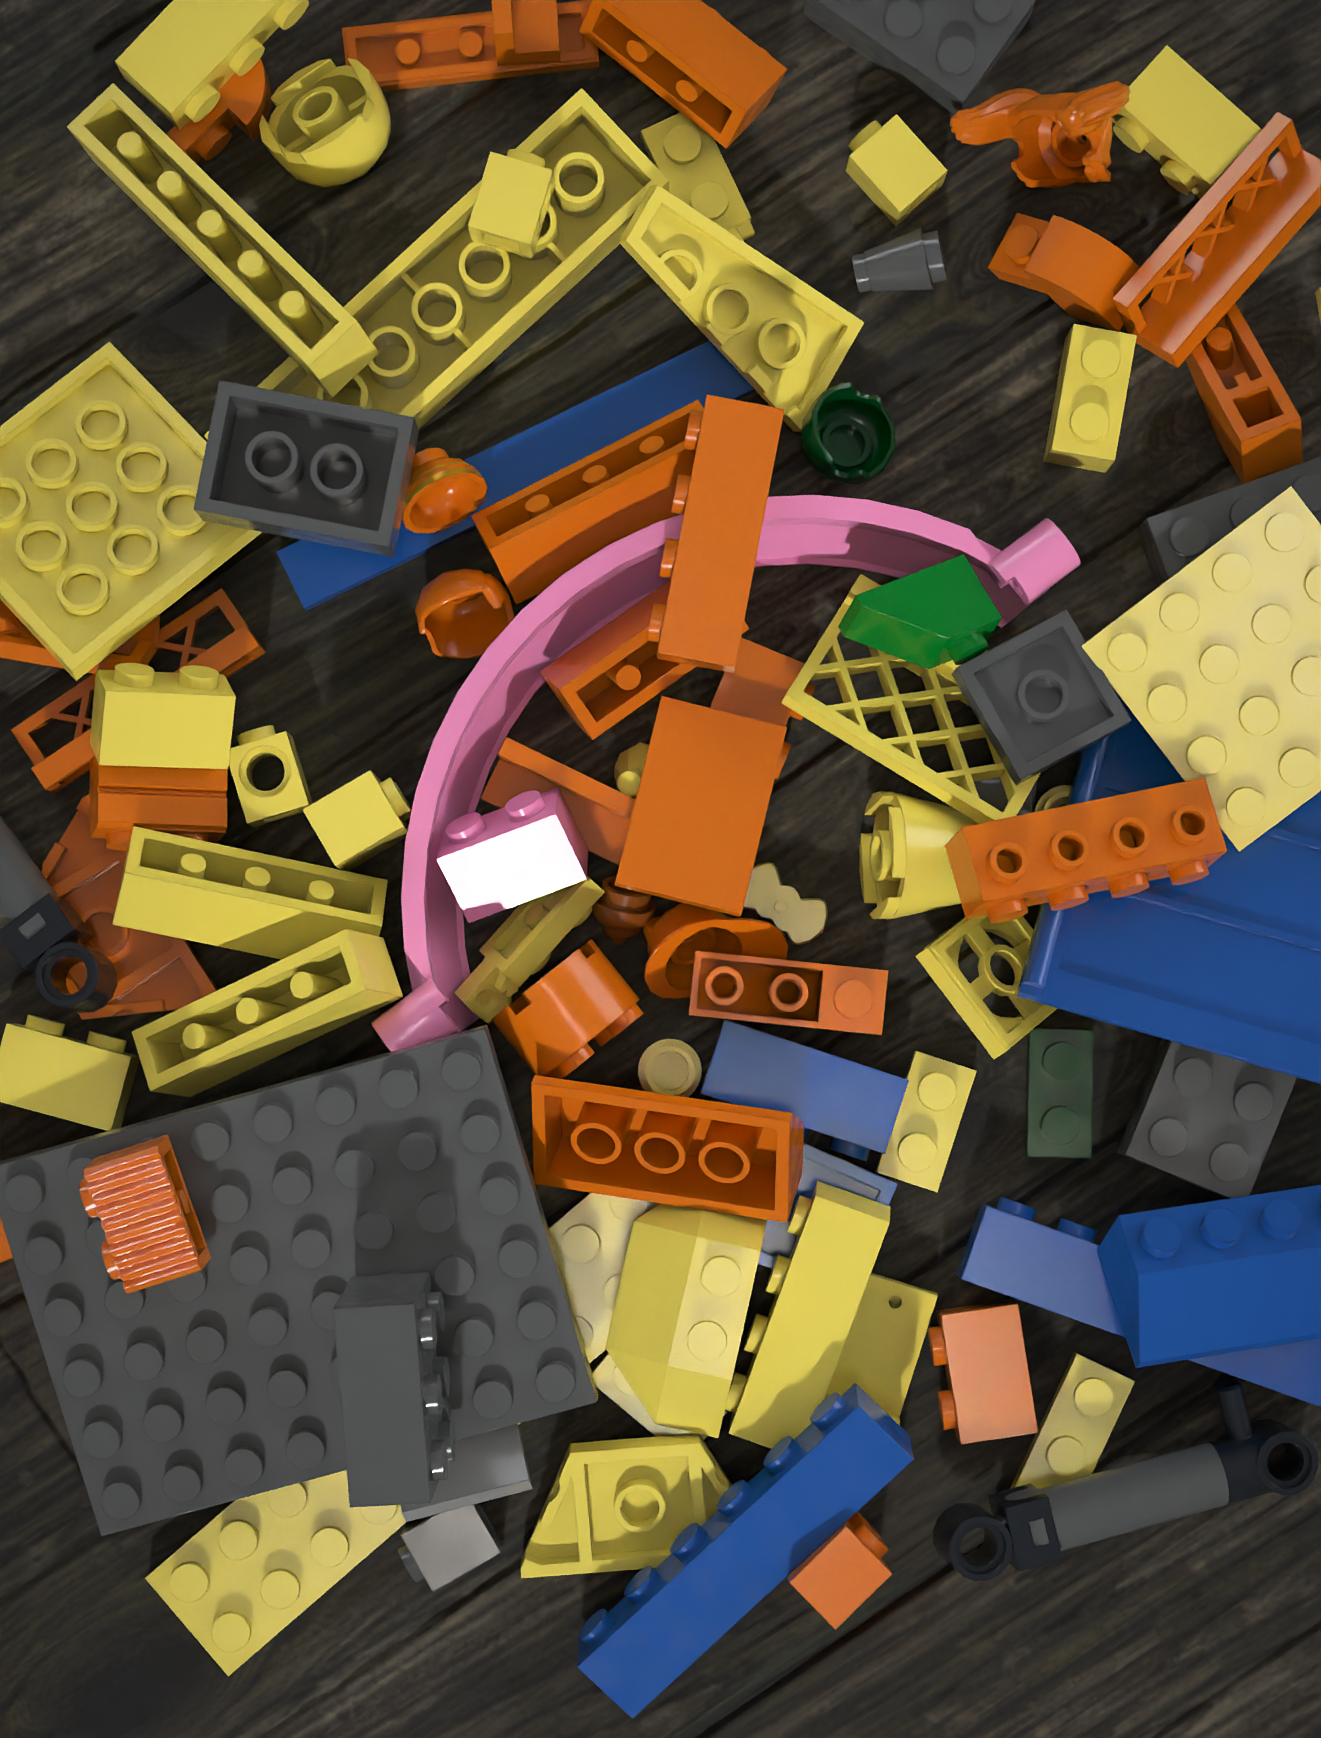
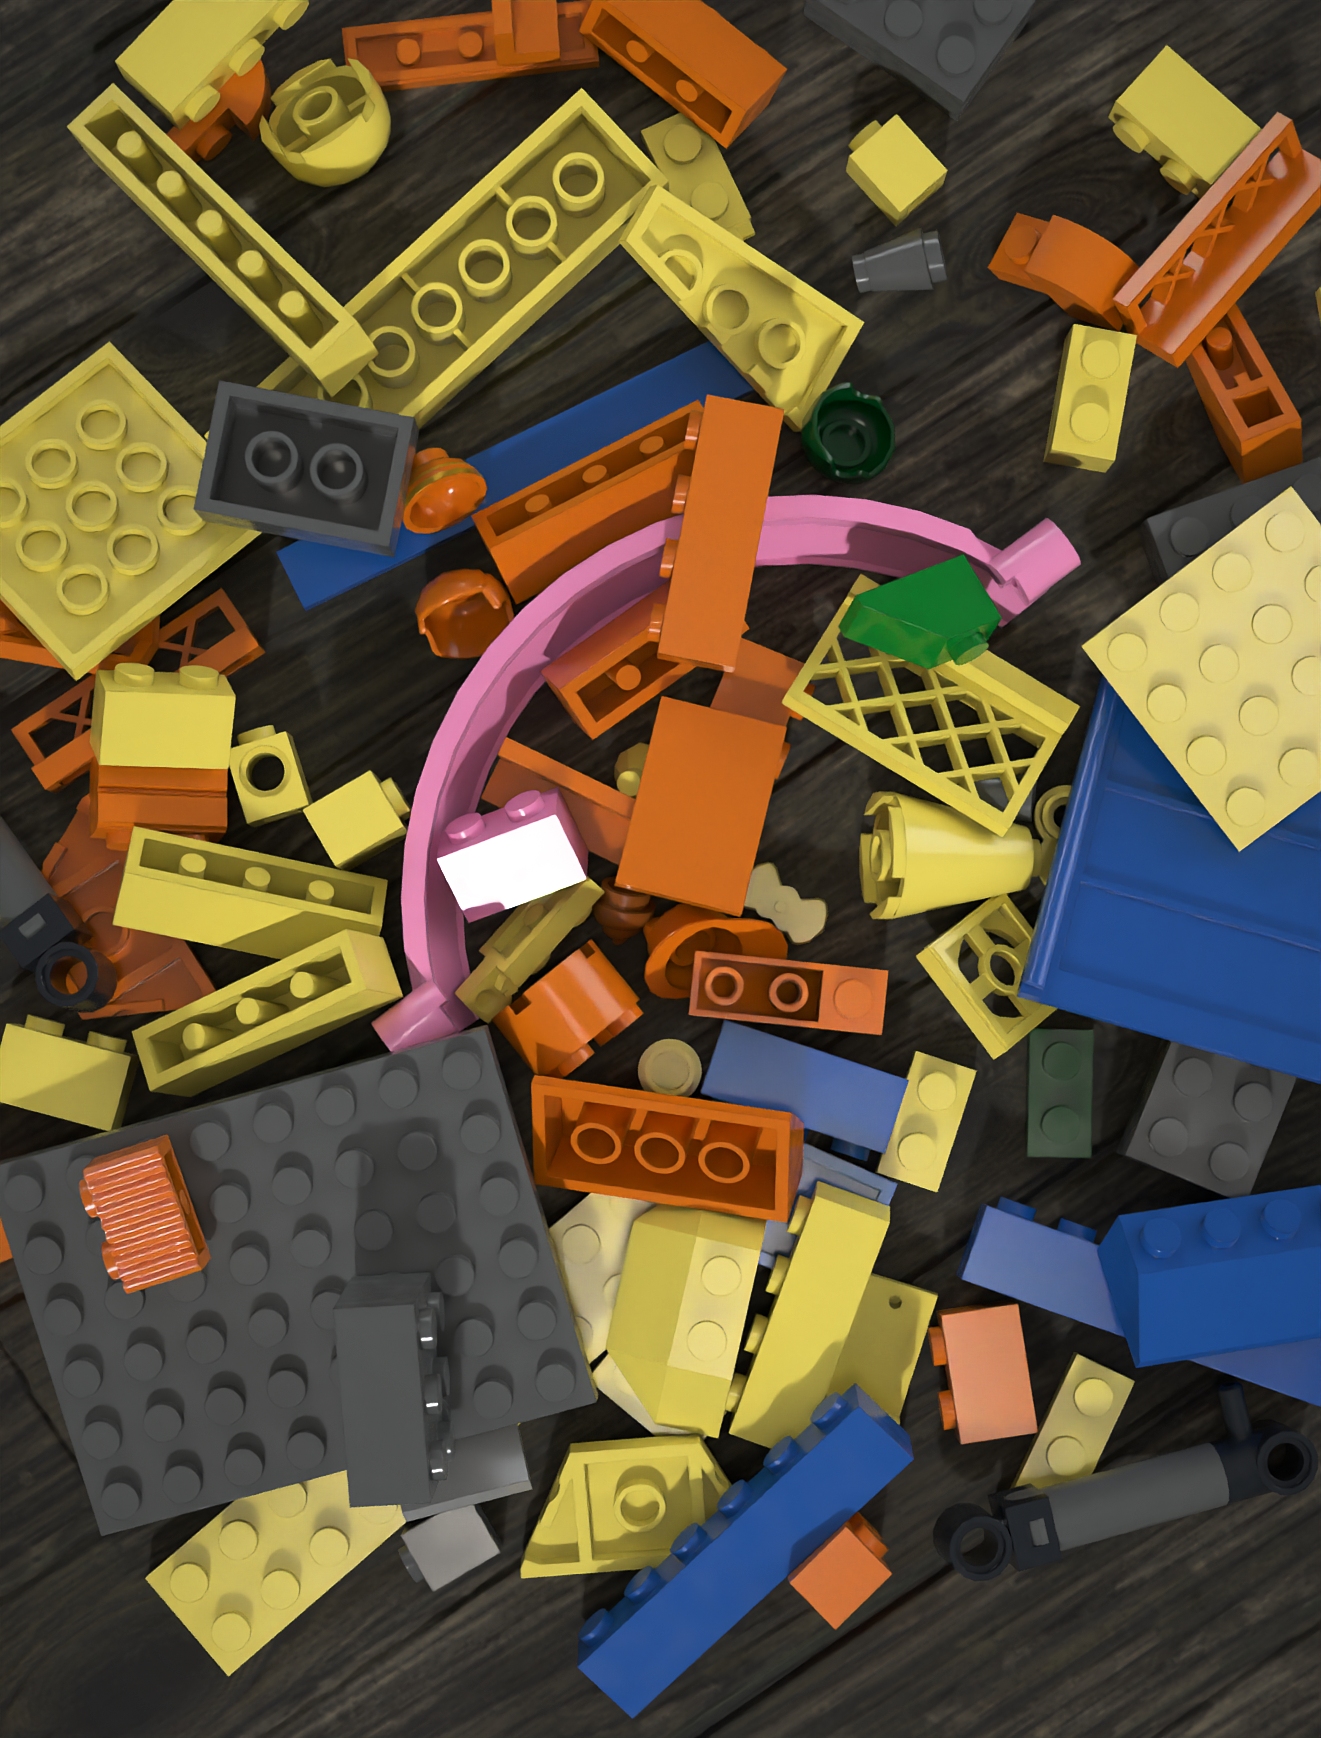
light yellow brick [468,149,555,259] -> none
orange brick [945,778,1227,923] -> none
orange hair [950,81,1130,188] -> none
dark grey plate [952,609,1132,785] -> none

